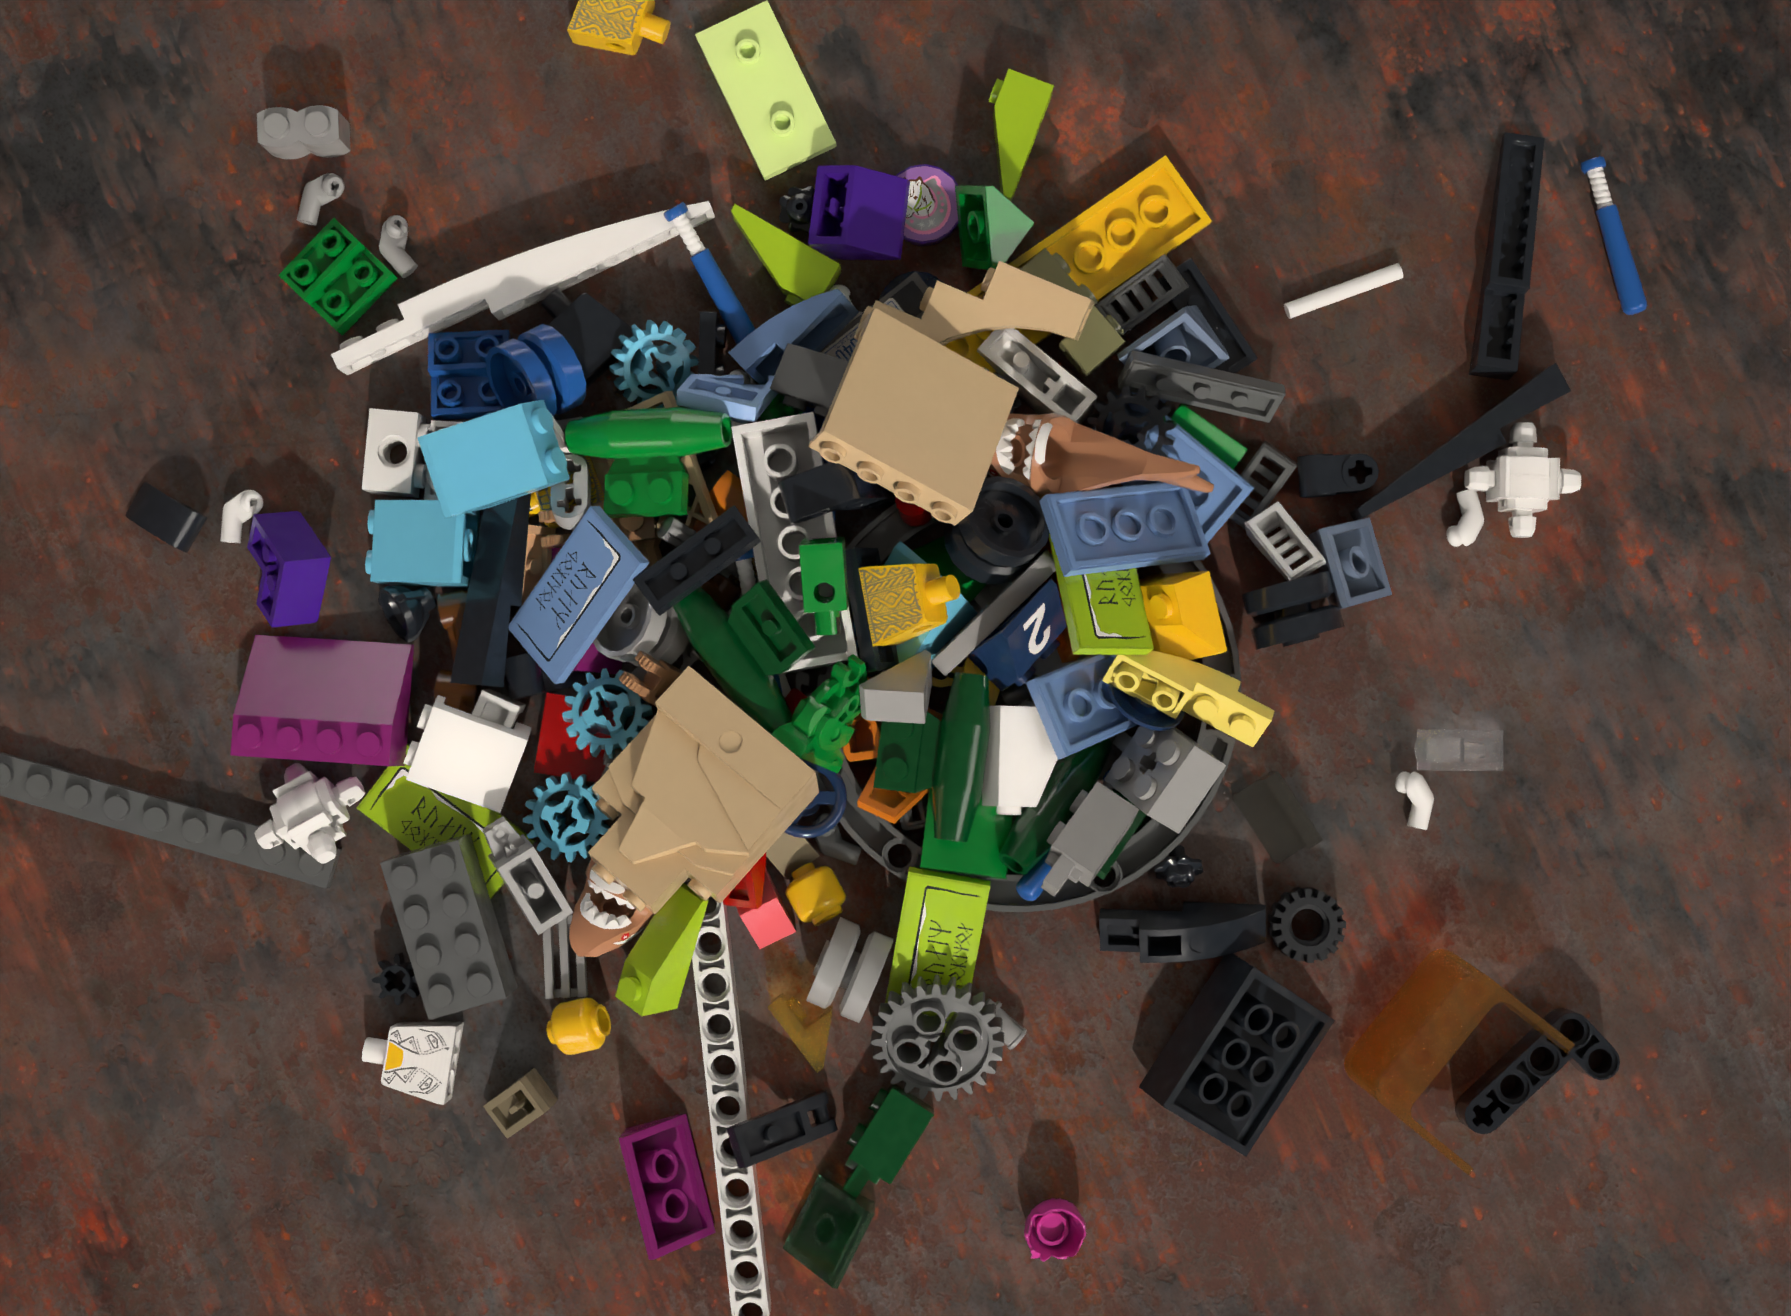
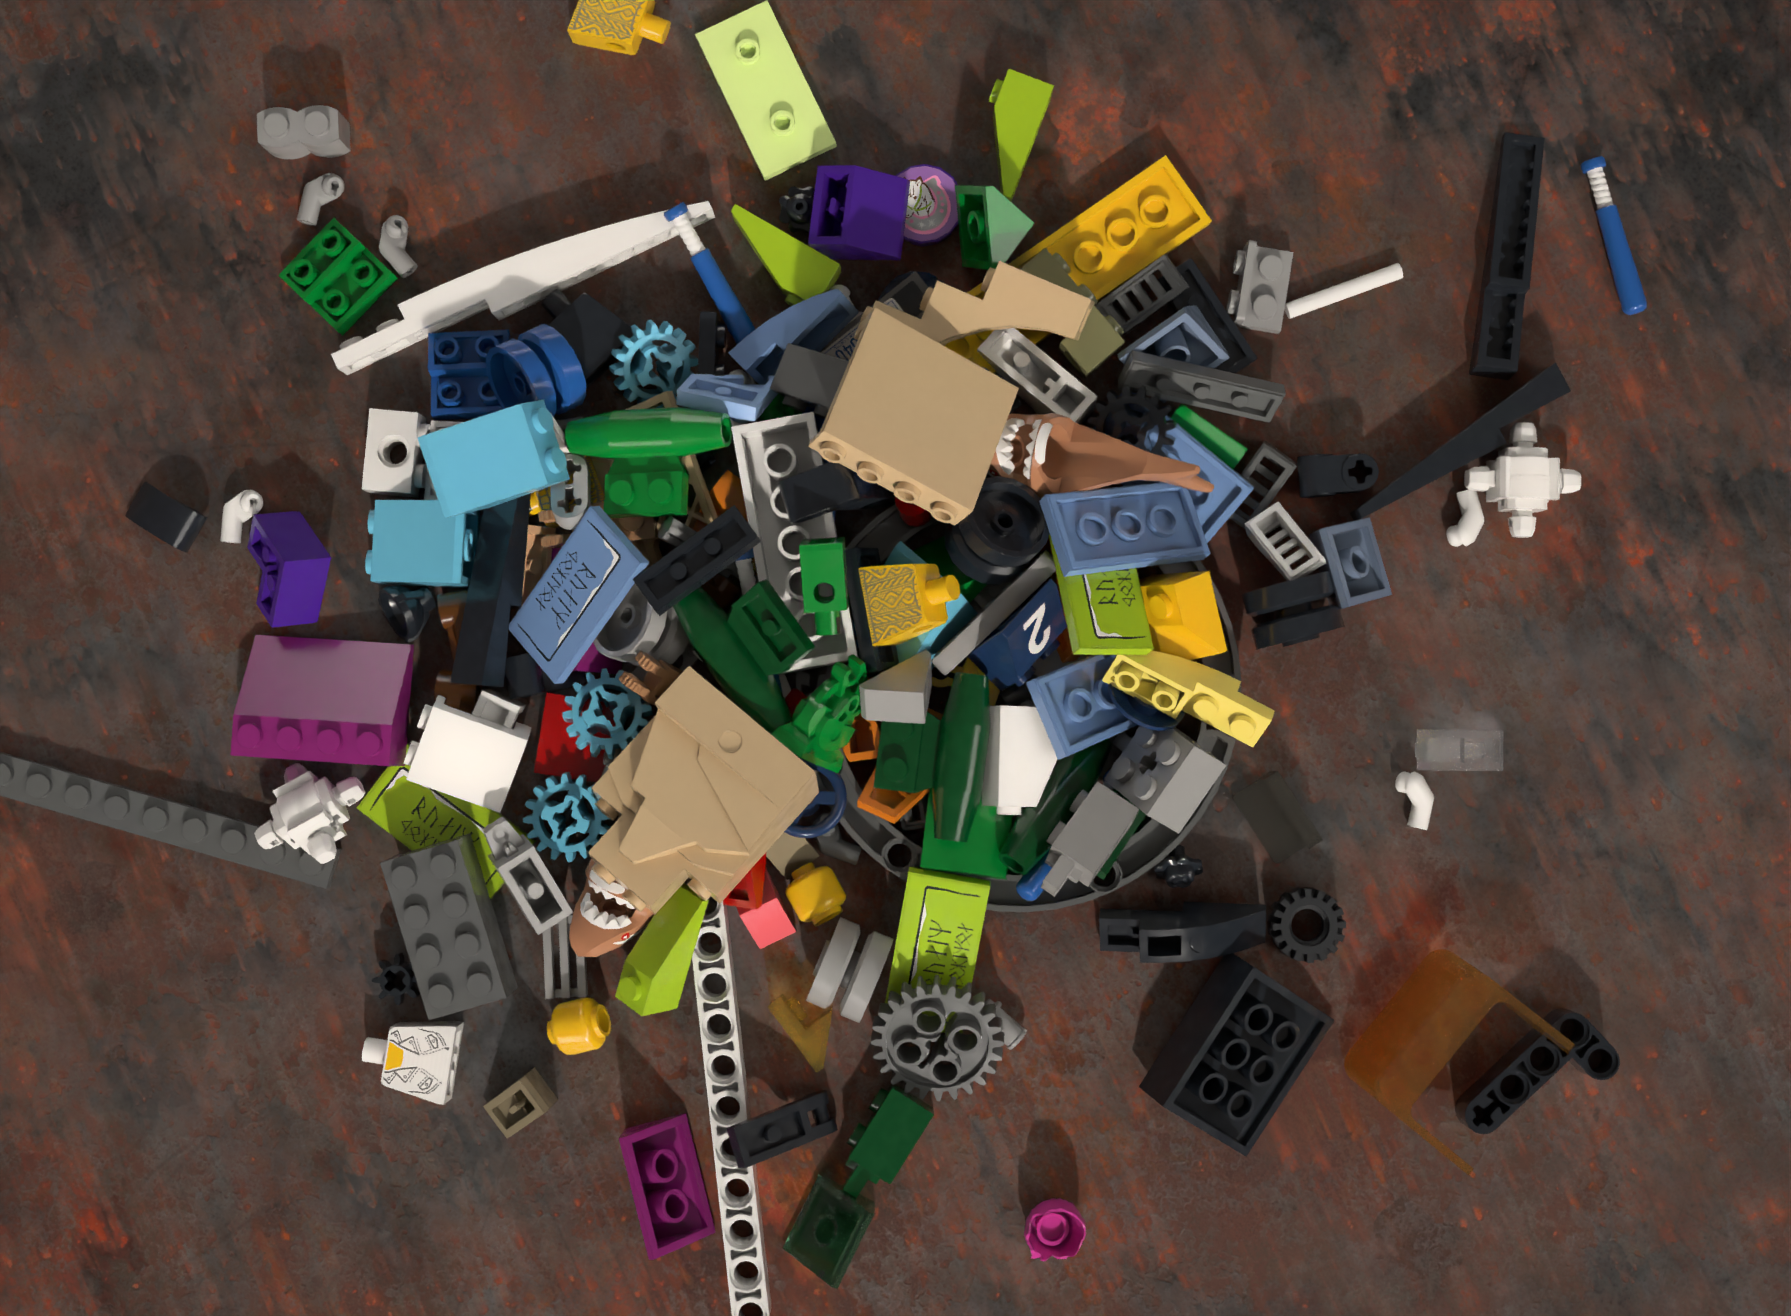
none -> light grey bracket [1227,240,1294,334]

